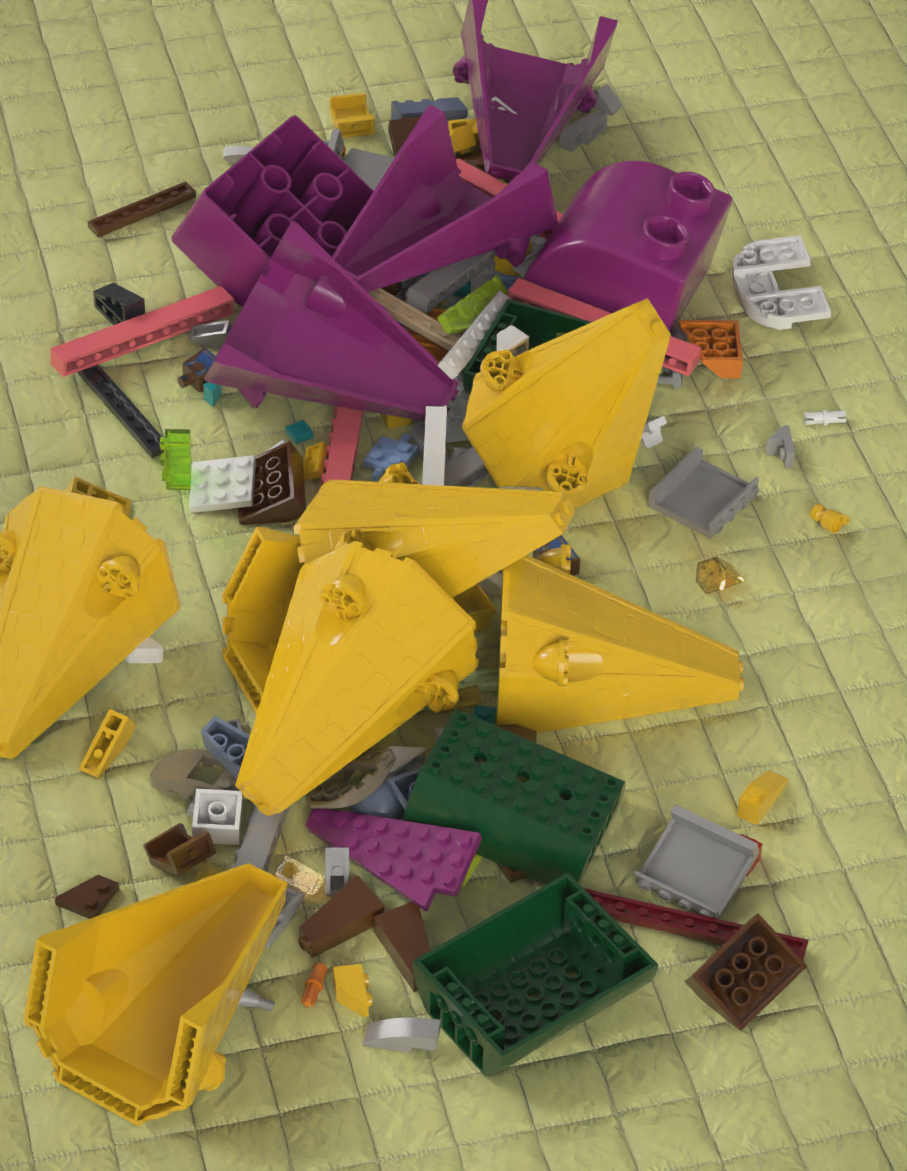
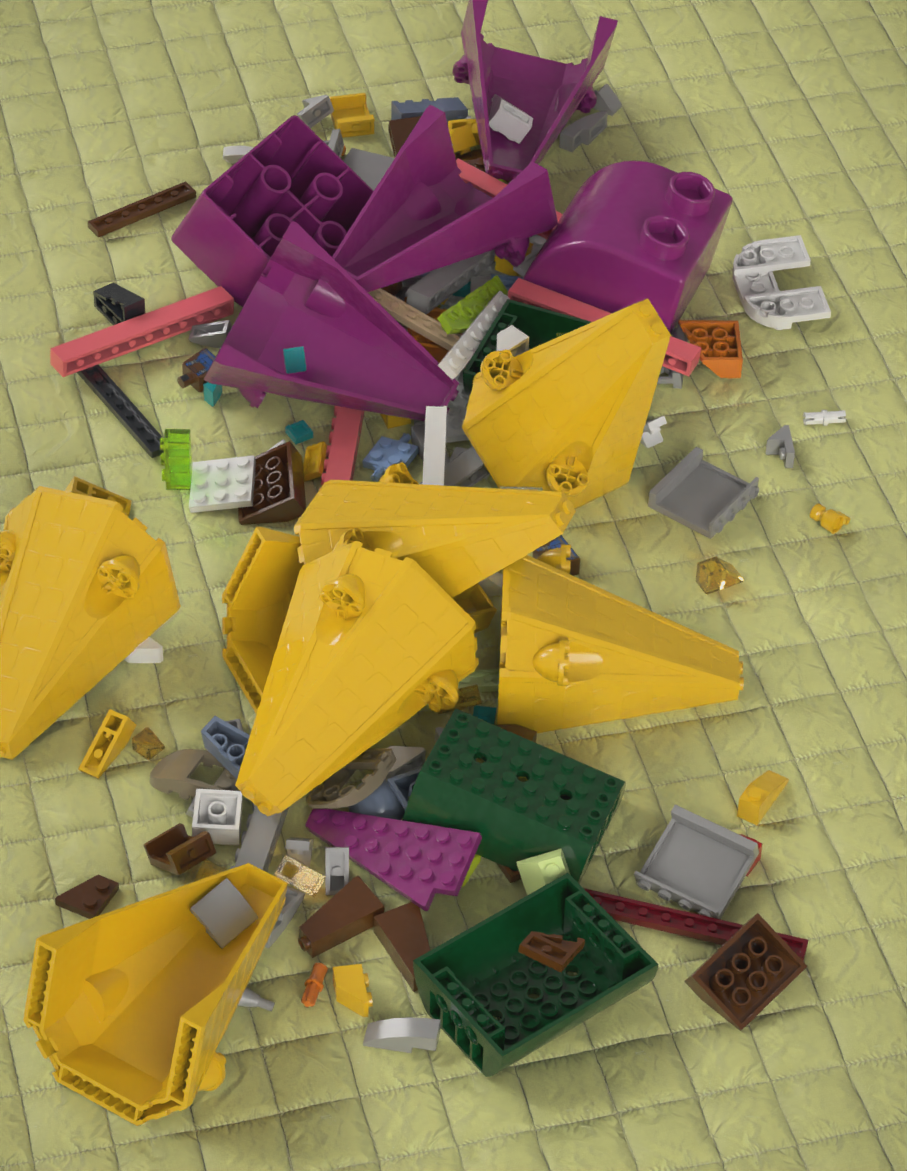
none -> clear yellow slope [132,727,165,761]
none -> light grey slope [190,878,258,949]
none -> teal slope [283,346,307,374]
none -> light grey slope [286,837,314,868]
none -> light grey slope [297,95,334,128]
none -> white slope [489,94,533,144]
none -> yellowish green slope [517,848,570,895]
none -> reddish brown wing [518,931,585,972]

